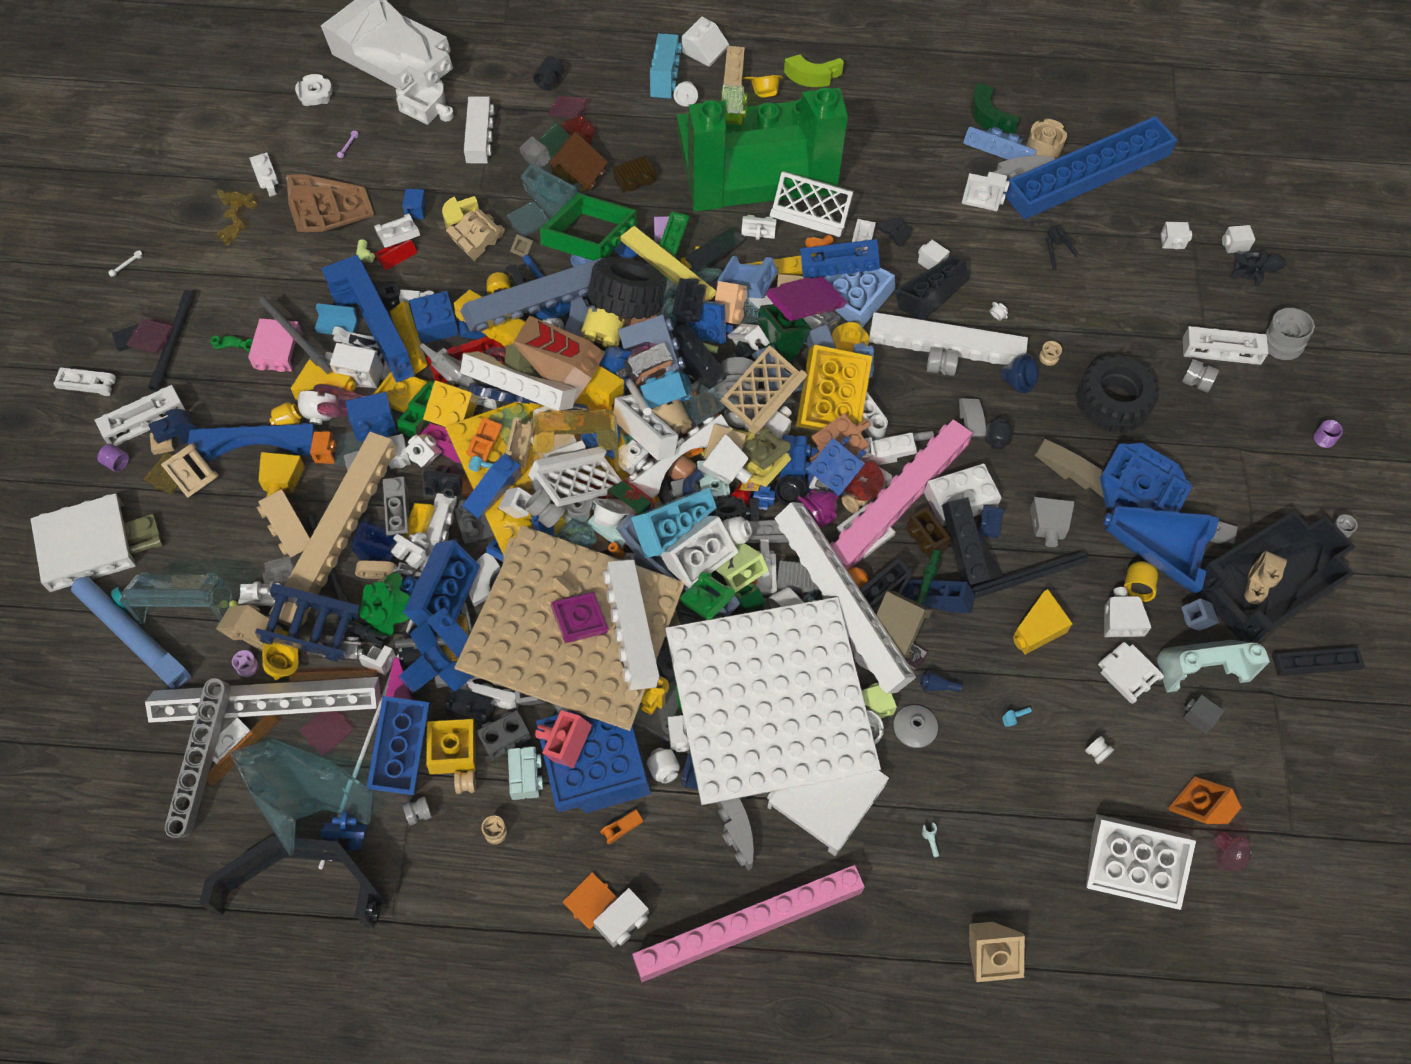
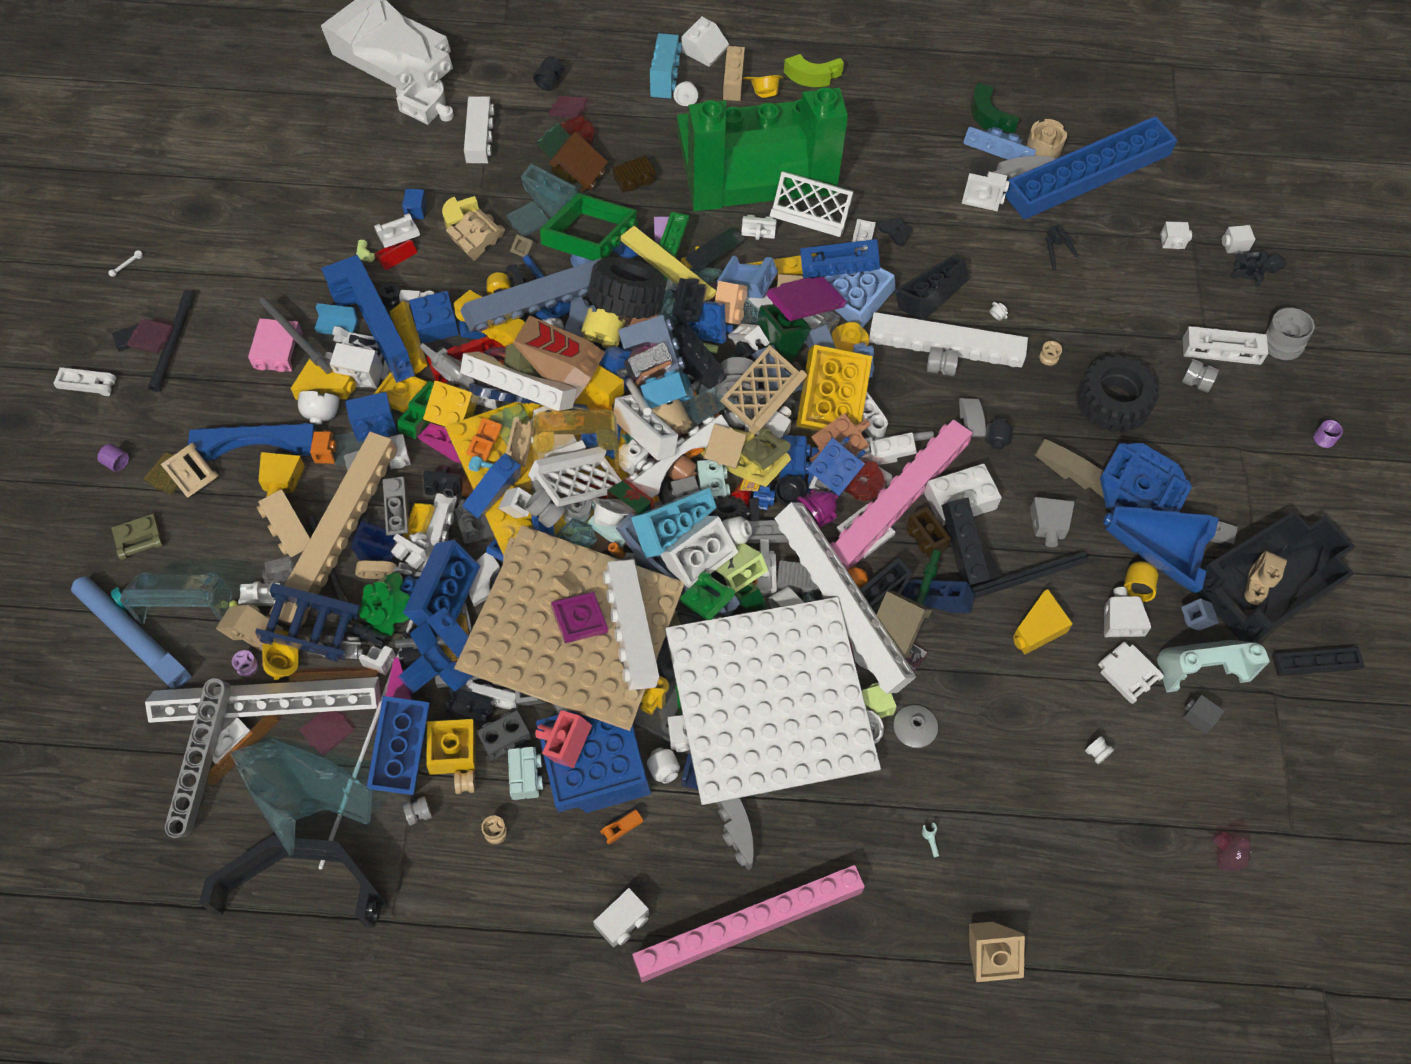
white panel [31,494,136,592] -> none
white brick [95,385,186,446] -> none
dark blue brick [148,409,197,444] -> none
tan tile [150,433,175,455] -> none
green arm [210,336,253,353] -> none
clear yellow piece [216,189,258,245] -> none
white hinge [250,153,278,196] -> none
yellow head [270,402,302,426] -> none
medium nougat wedge [286,175,374,232] -> none
white plate [295,74,332,106] -> none
clear pink animal [313,384,365,418] -> none
blue hips [320,810,367,850] -> none
lavender hinge [337,131,359,158] -> none
white brick [405,434,442,468] -> none
clear brick [519,136,551,170] -> none
orange piece [563,872,618,930] -> none
dark blue arm [682,469,704,495] -> none
white torso [699,434,752,485] -> none
clear neon green brick [721,85,747,125] -> none
white panel [767,770,889,856] -> none
orange arm [805,234,834,247] -> none
tan wheel [841,487,868,513] -> none
white brick [918,240,950,269] -> none
dark blue cone [920,670,962,692] -> none
dark blue panel [978,506,1004,539] -> none
dark blue piece [1002,354,1038,393] -> none
medium azure hand [1002,707,1031,727] -> none
white slope [1086,814,1196,910] -> none
orange slope [1168,777,1242,824] -> none
light grey wheel [1333,514,1357,538] -> none

